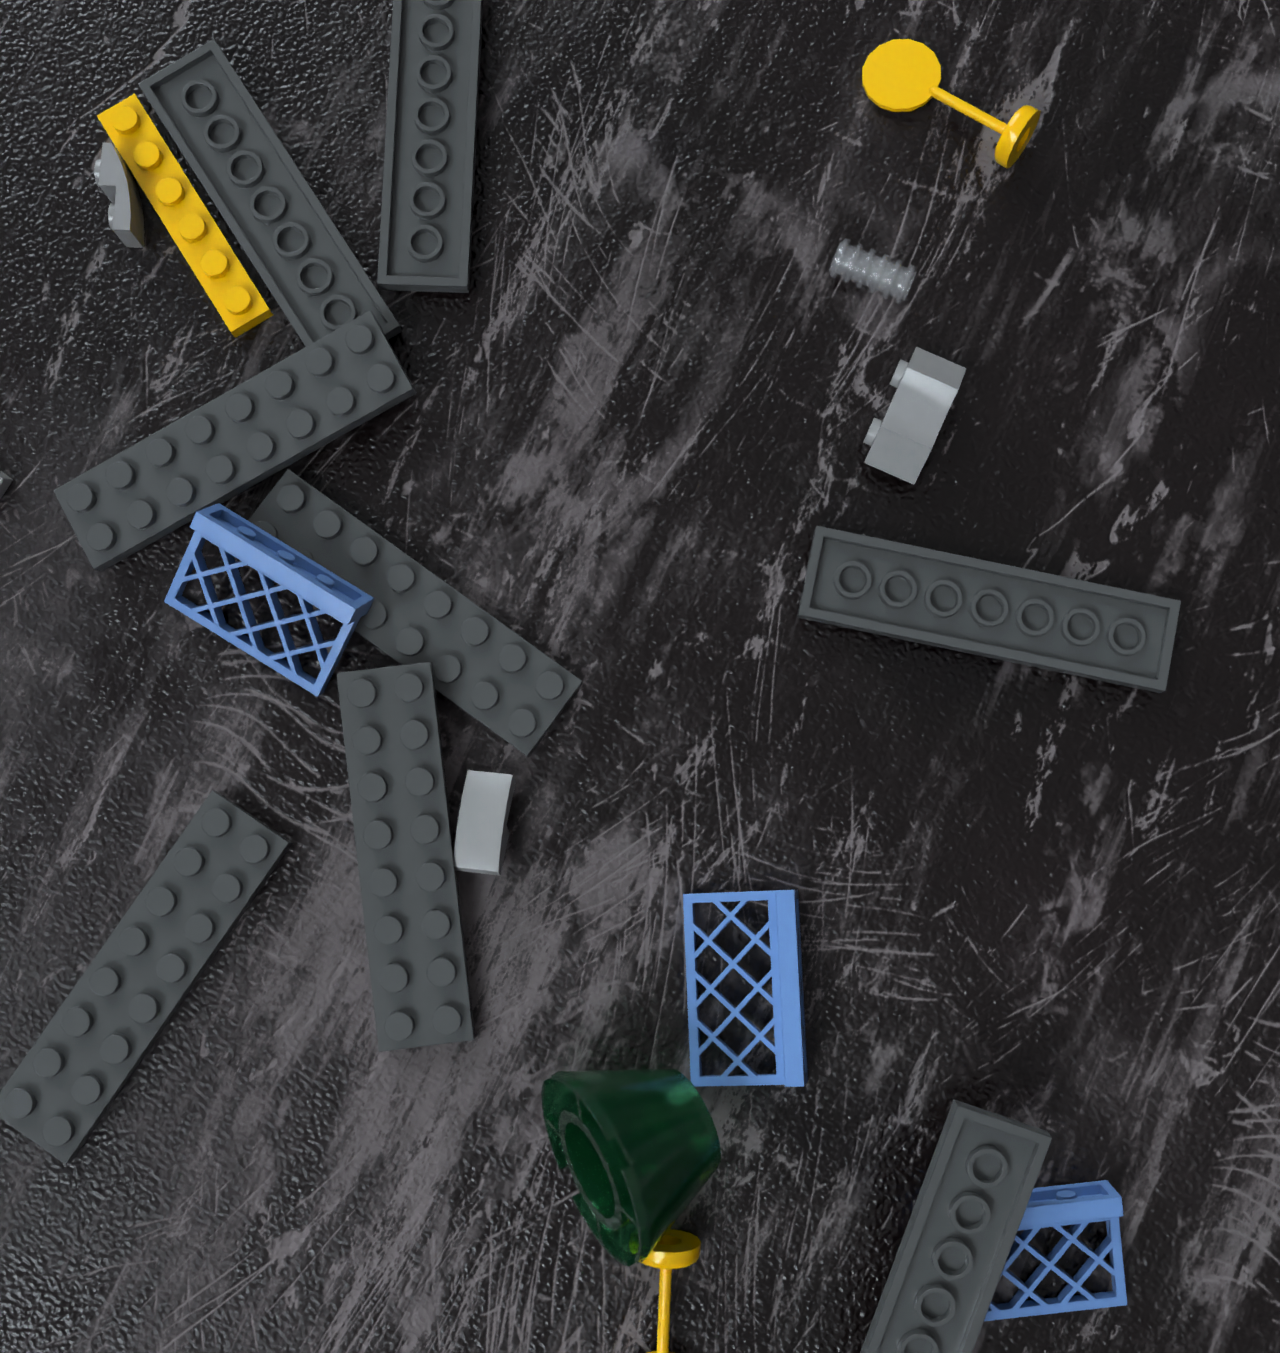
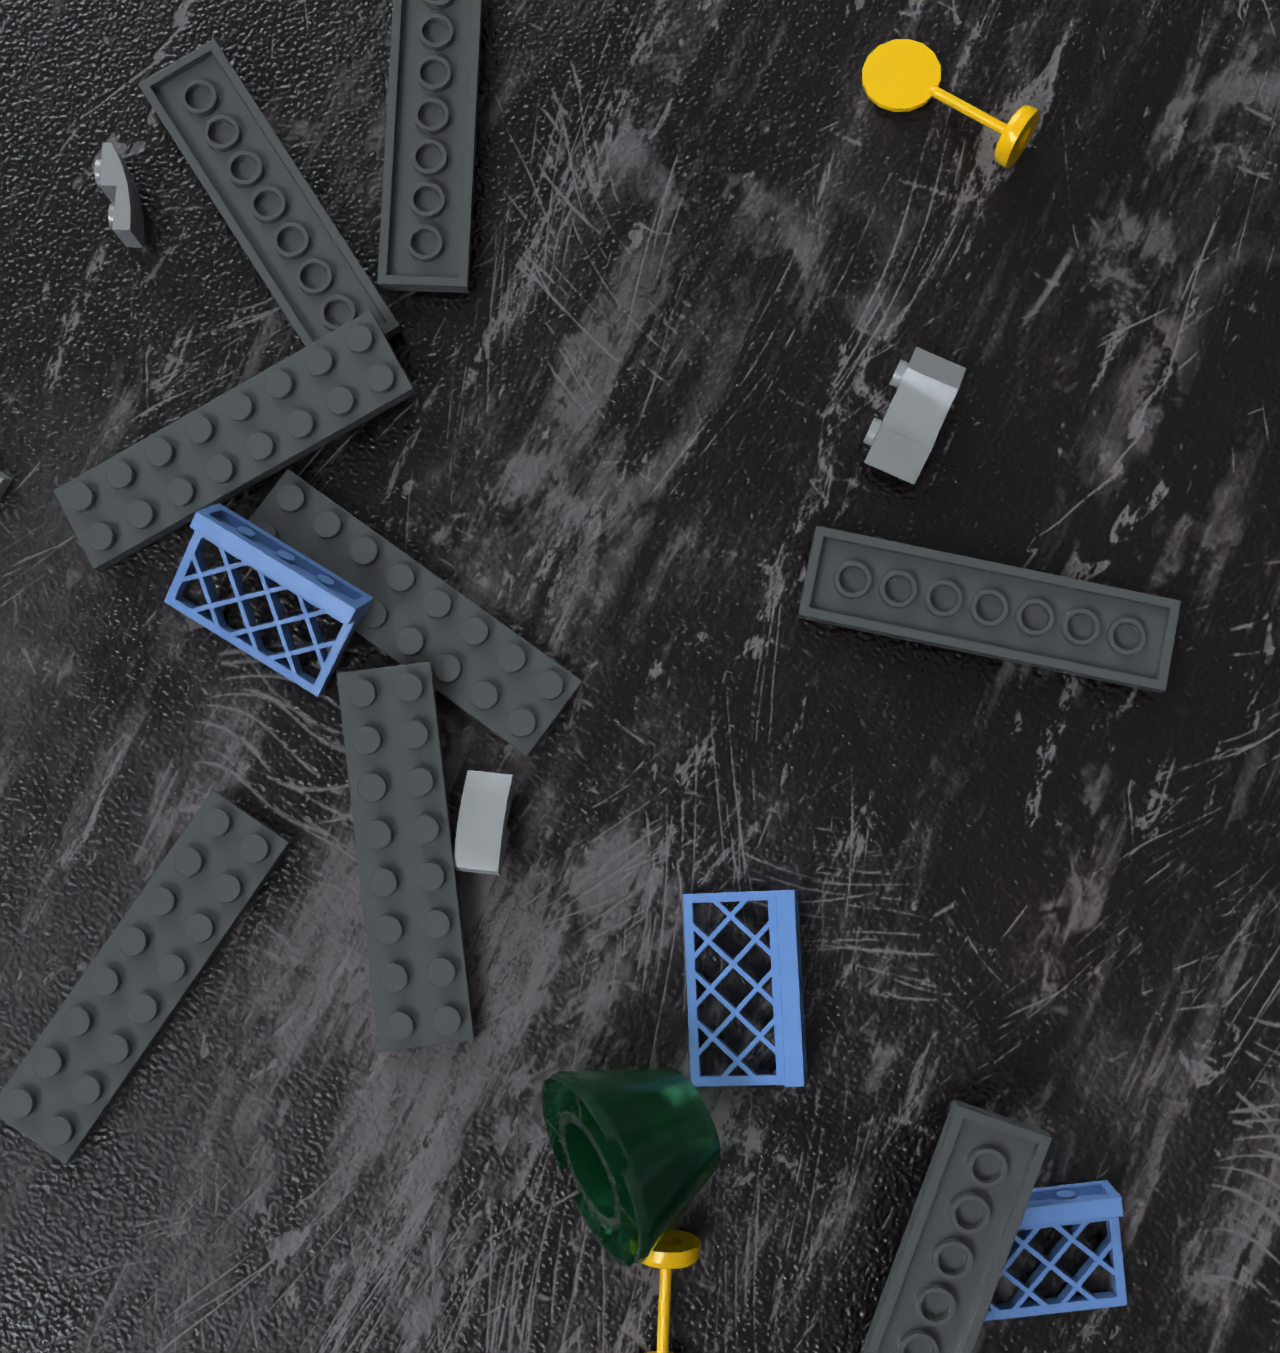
yellow plate [97,93,273,338] -> none
clear piece [829,238,917,304] -> none

